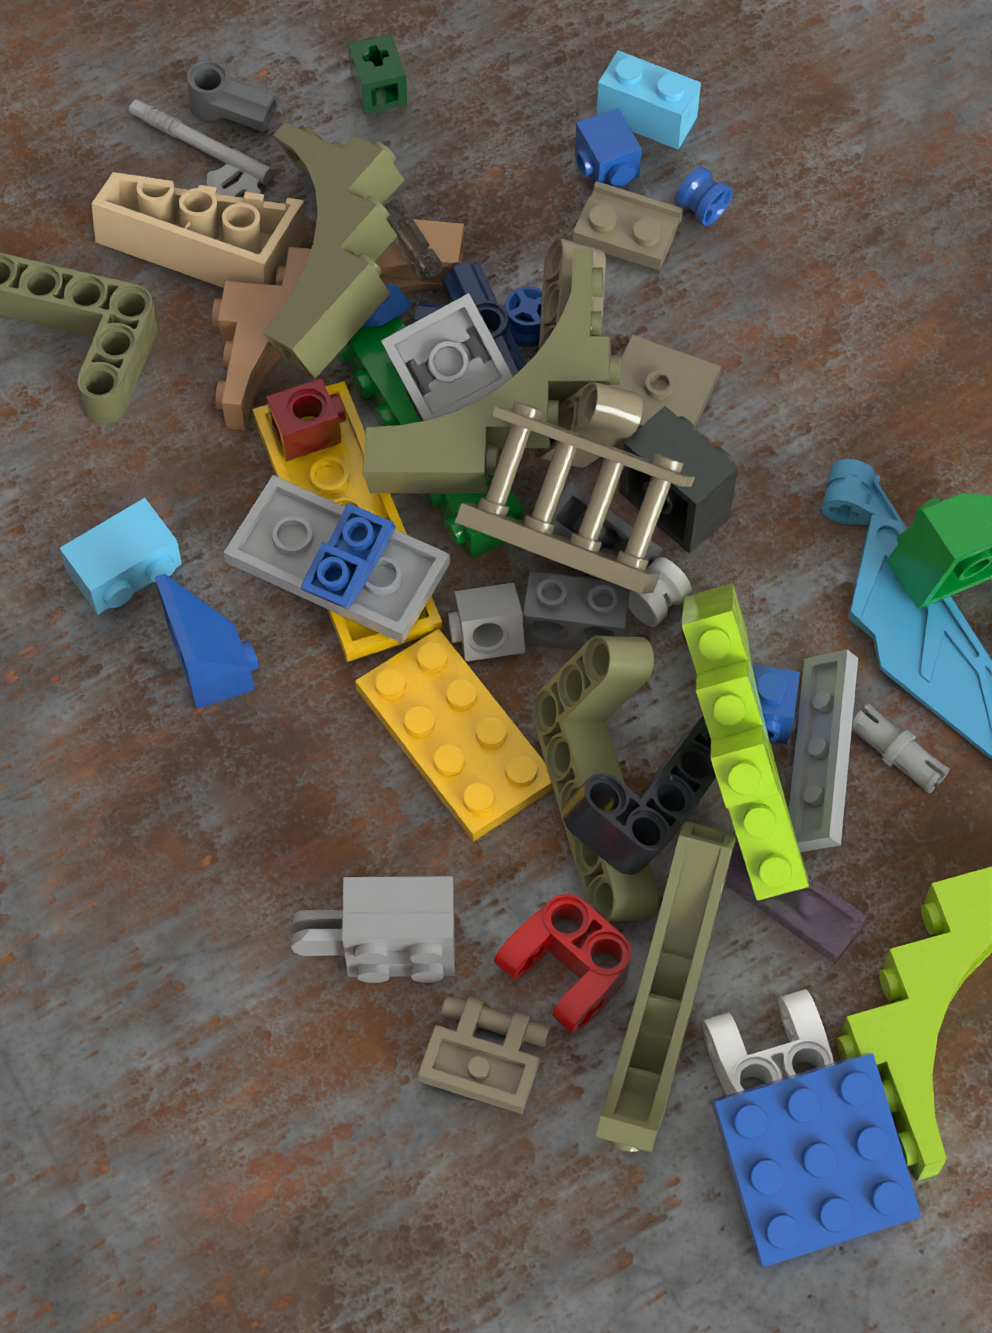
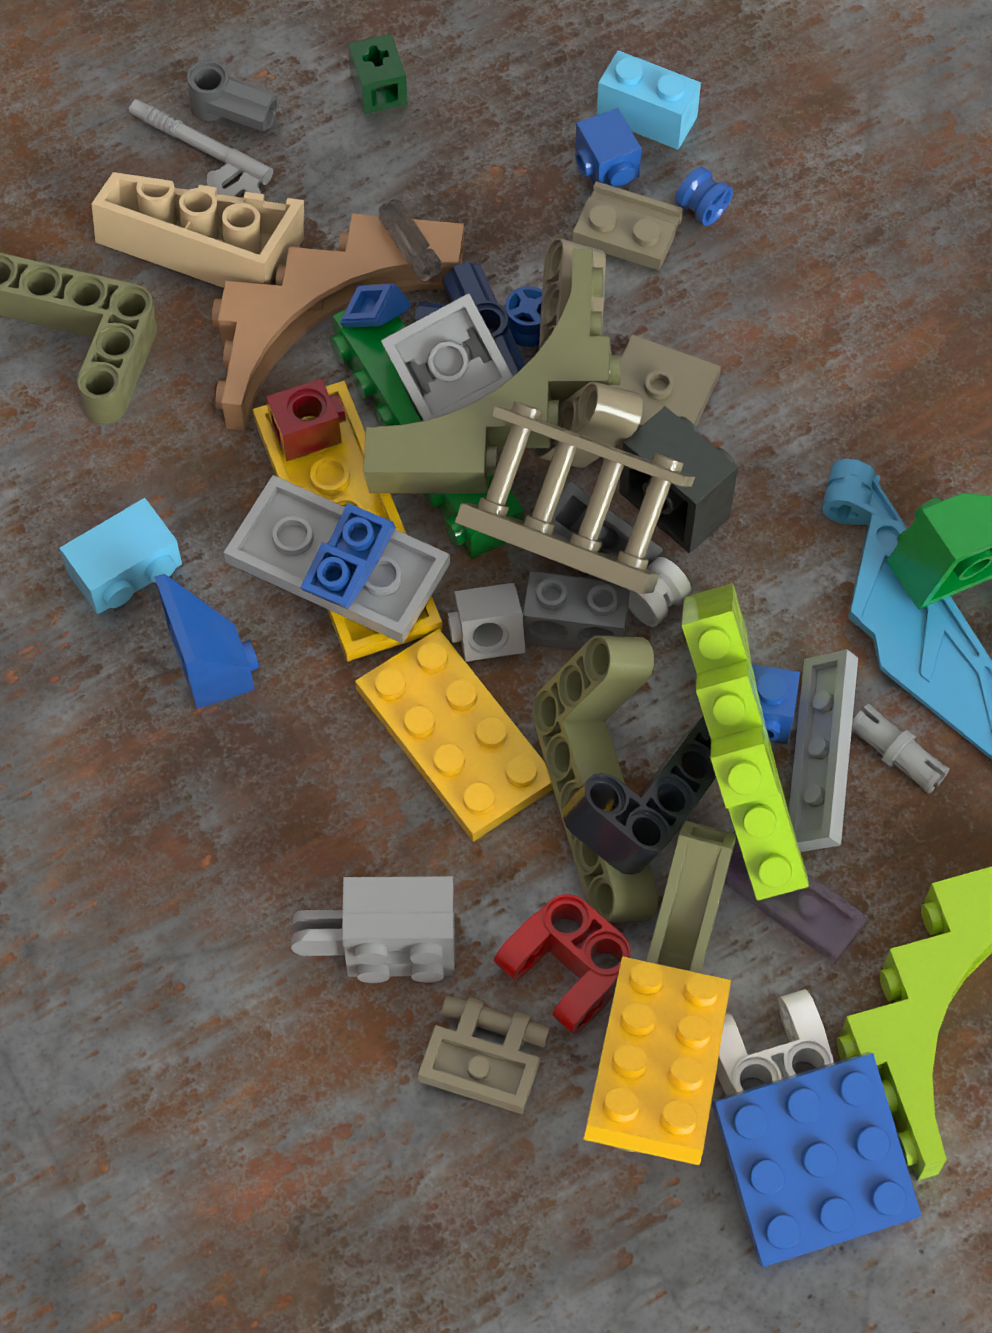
olive arch [263,122,404,379] -> none
none -> yellow plate [584,956,731,1165]

